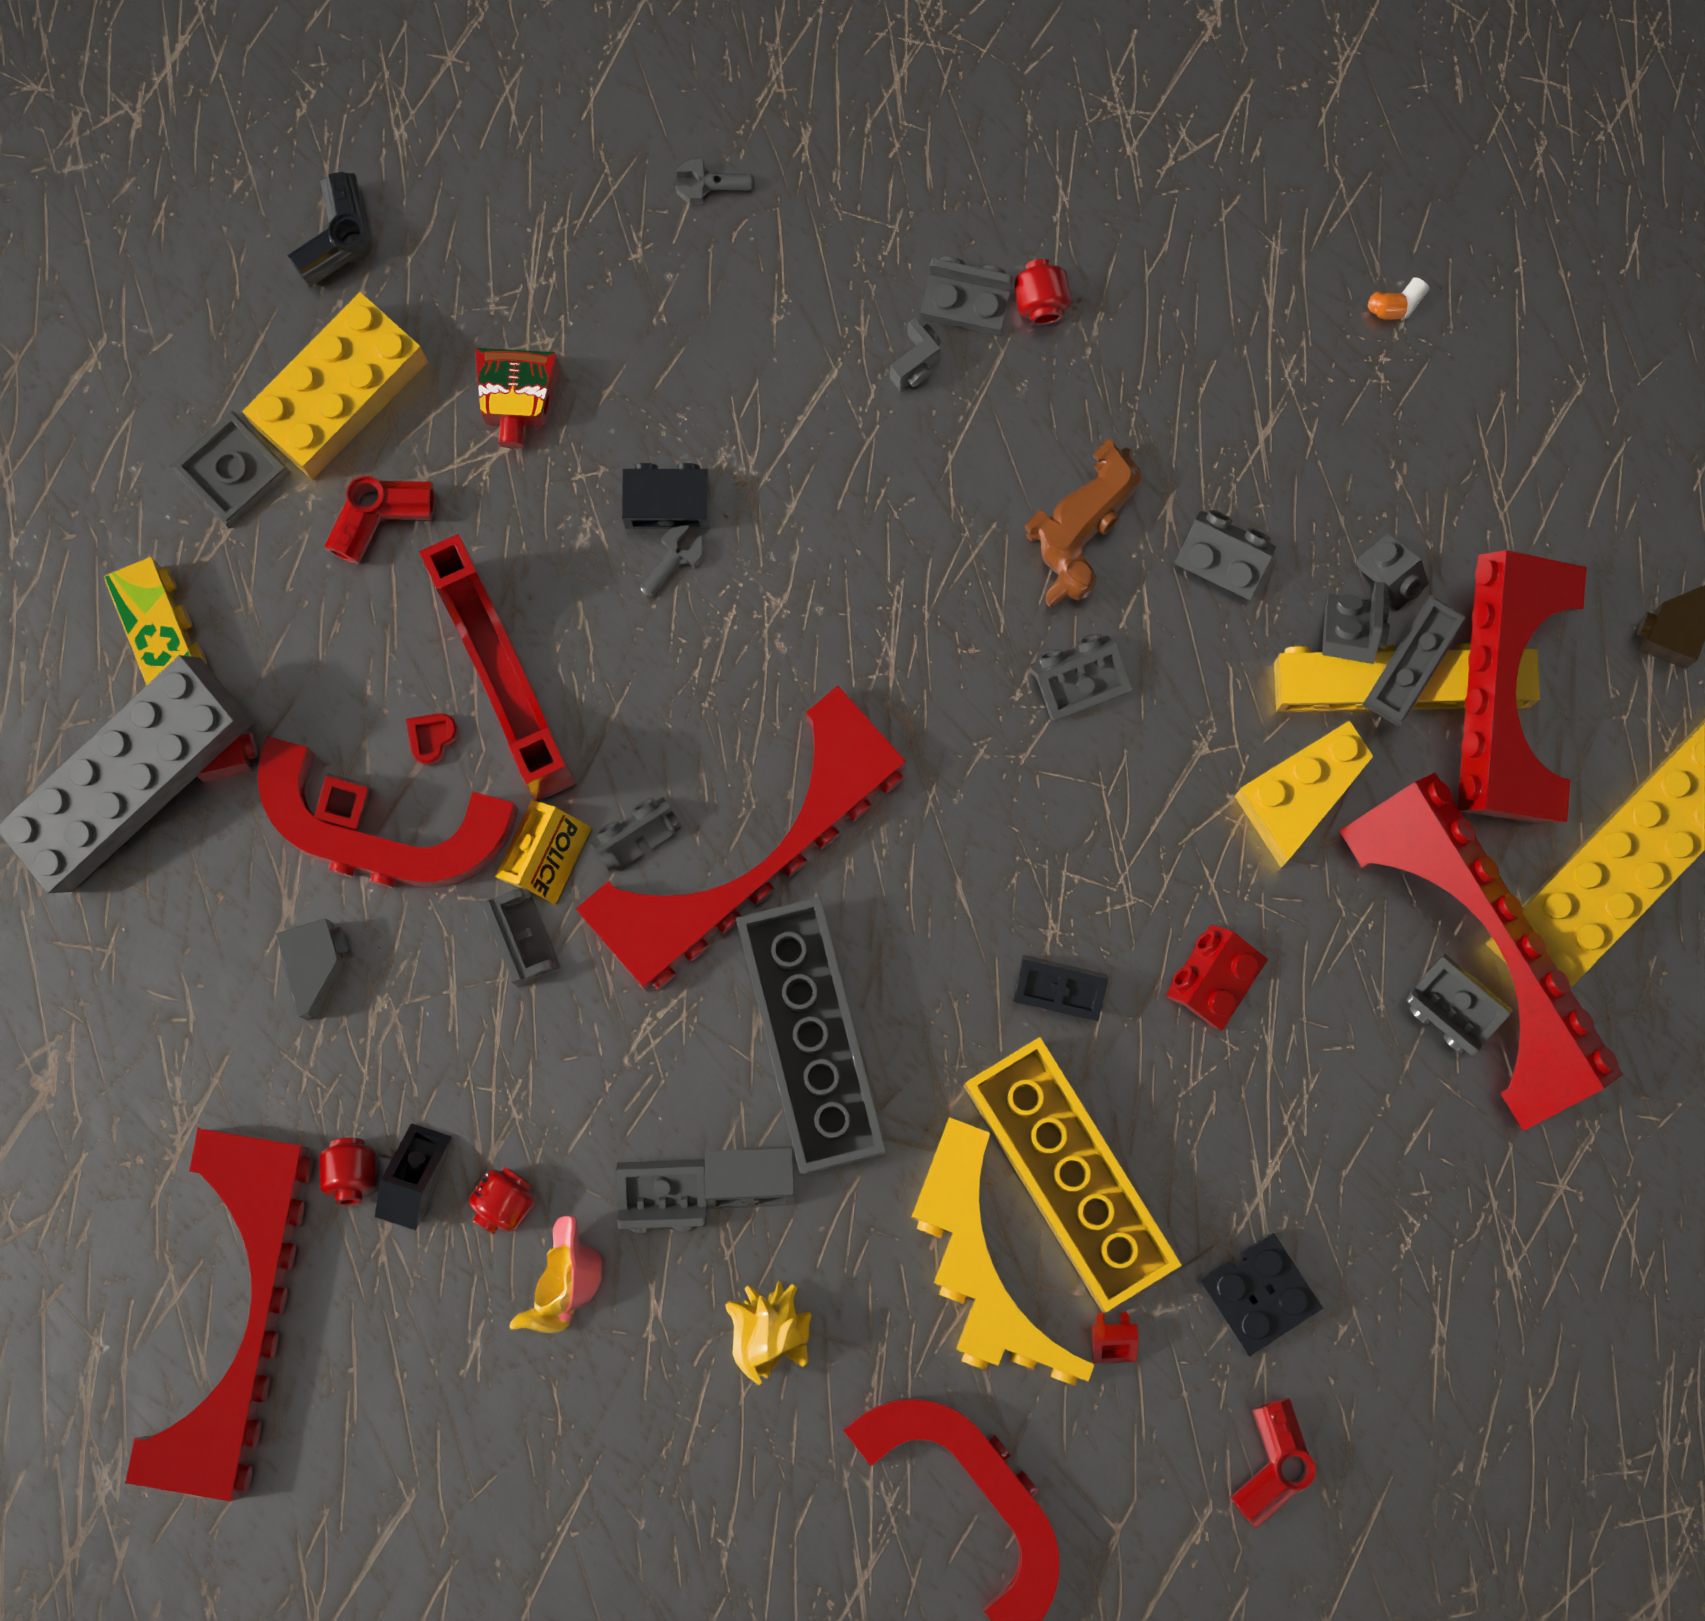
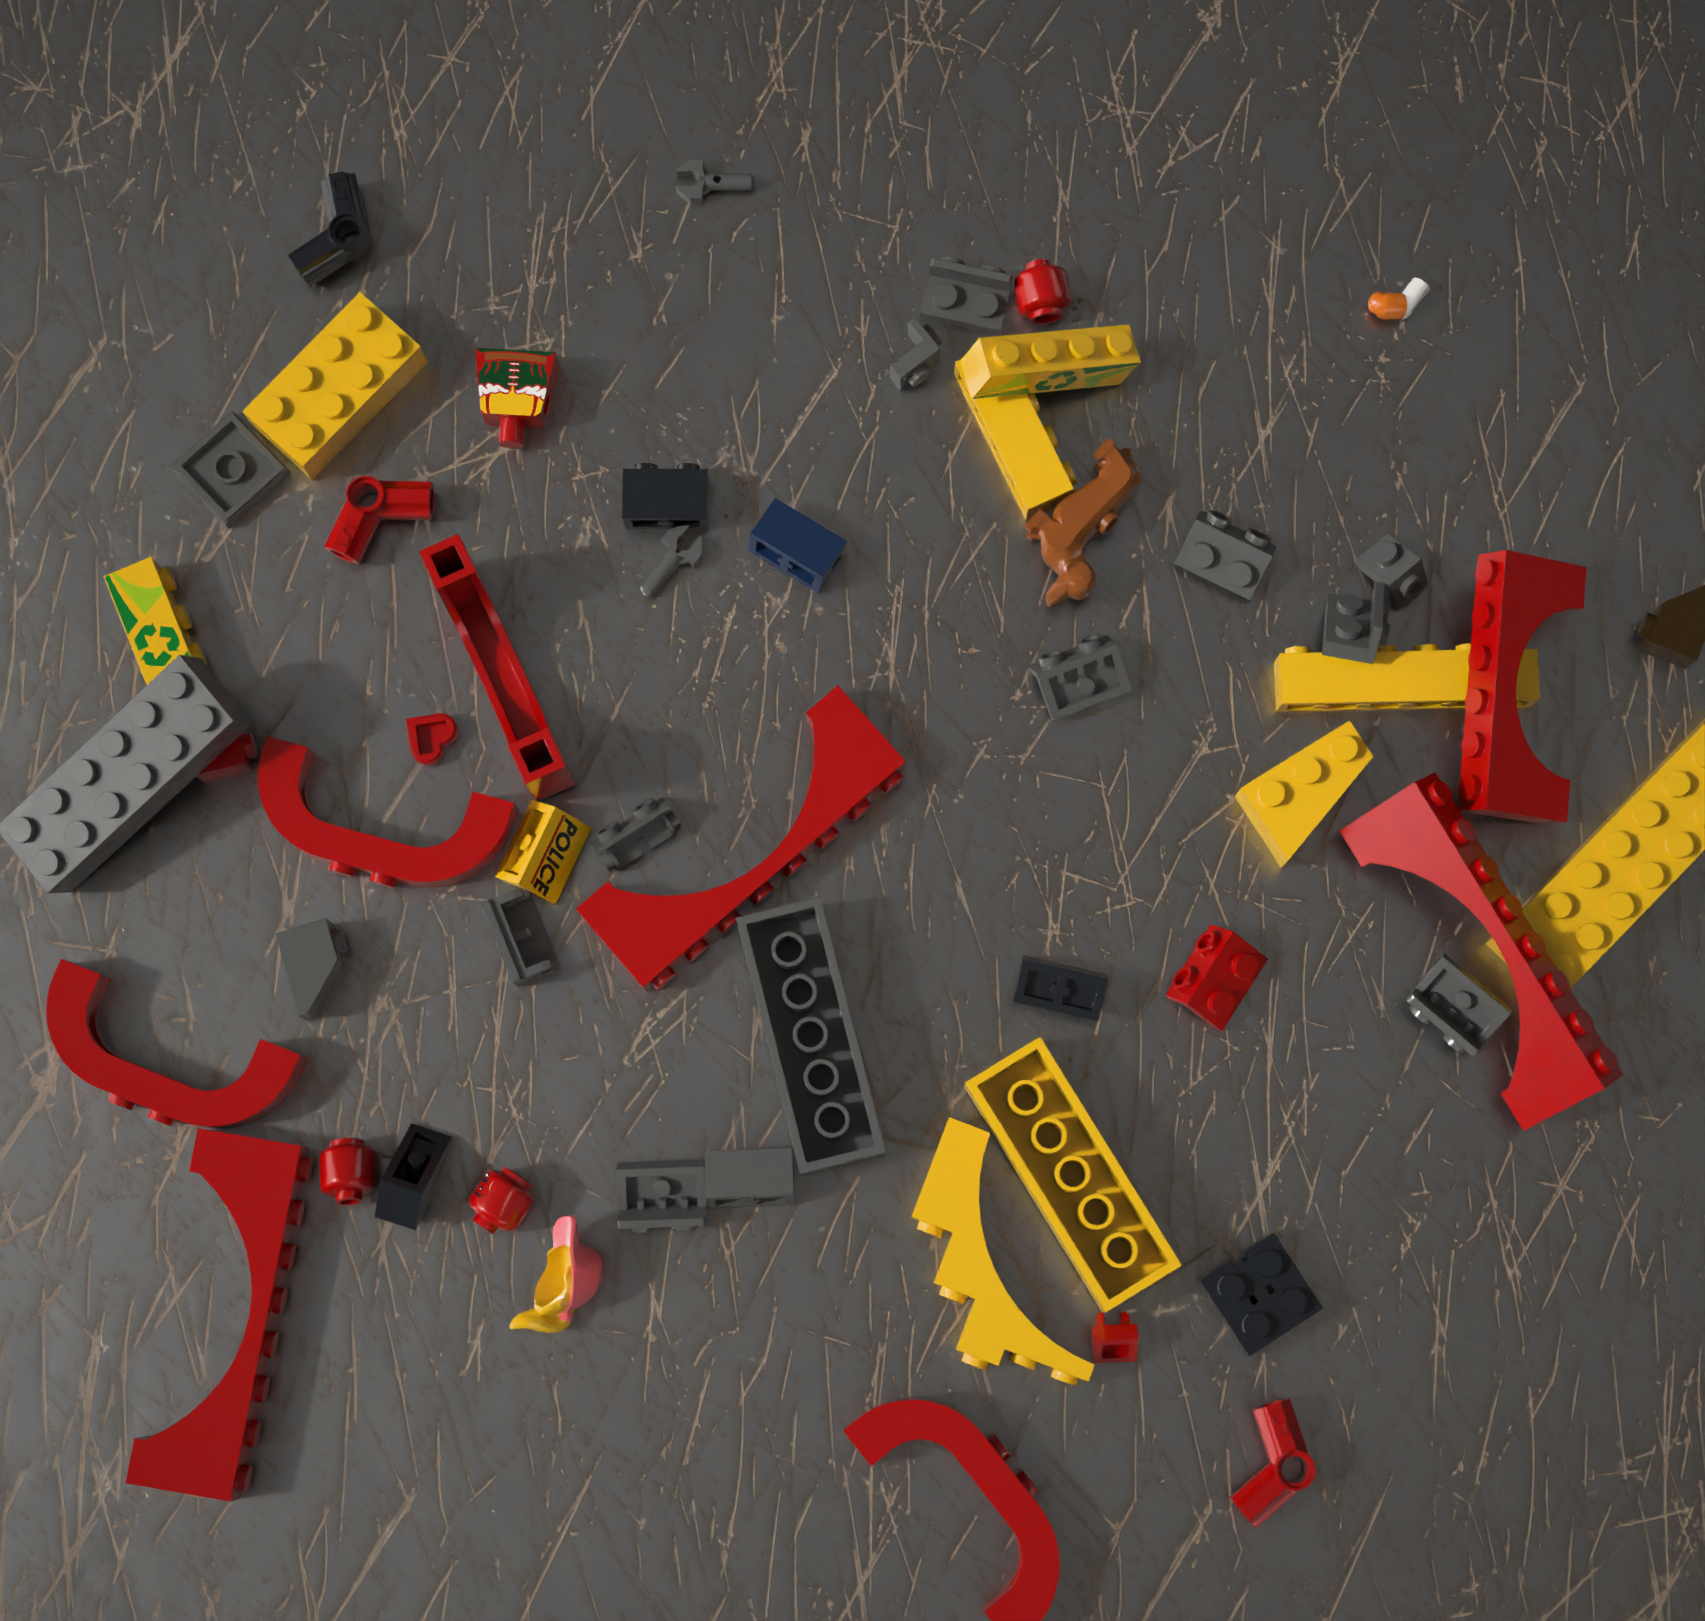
red brick [314,773,370,829] -> none
yellow hair [725,1281,812,1385] -> none
dark grey tile [1362,595,1468,727] -> none
none -> red arch [46,959,308,1129]
none -> dark blue hinge [748,498,847,594]
none -> yellow brick [954,359,1077,520]
none -> yellow brick [960,324,1141,399]

